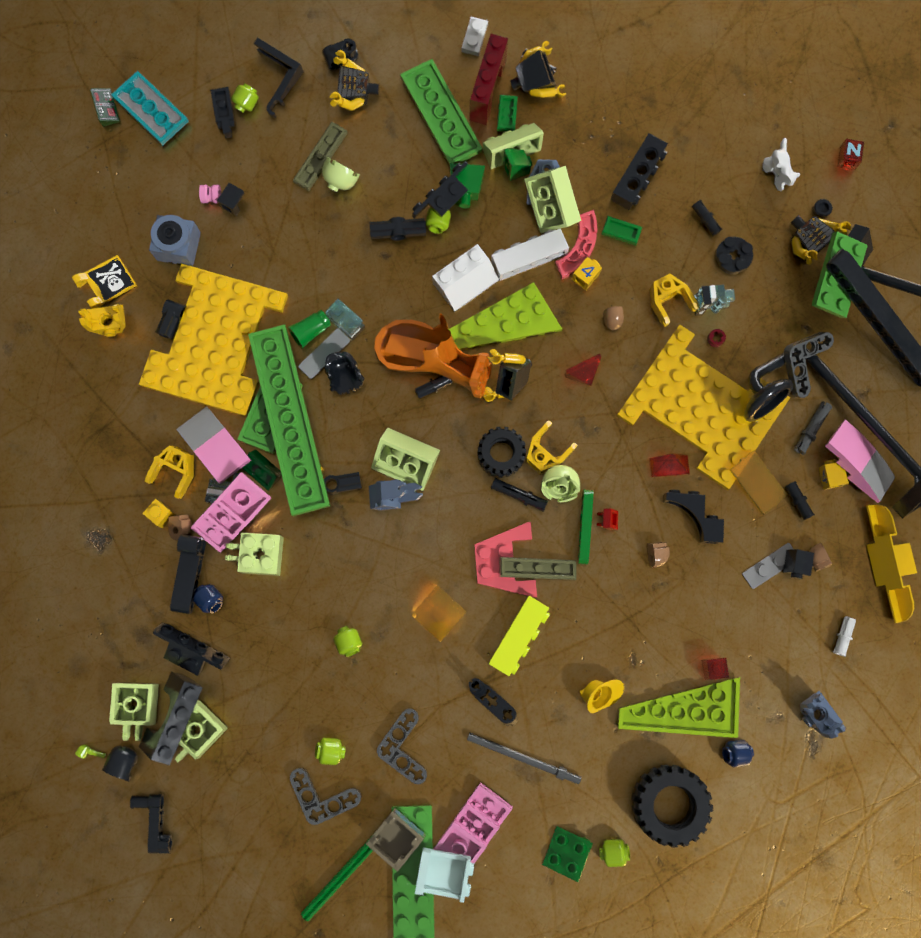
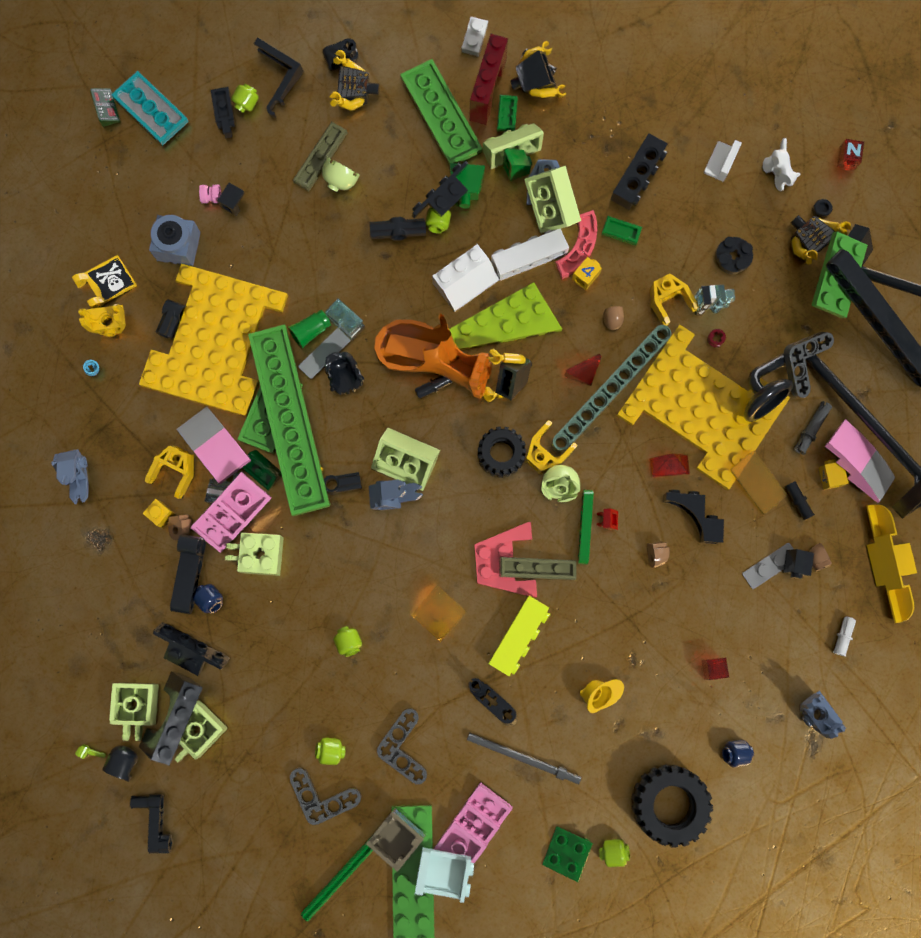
black pin [491,477,548,512] -> none
lime wing [618,677,740,738] -> none
black pin [691,200,722,236] -> none
none -> sand blue piece [51,449,88,504]
none -> medium azure hinge [83,360,99,376]
none -> sand green beam [551,325,671,454]
none -> white panel [704,140,742,182]

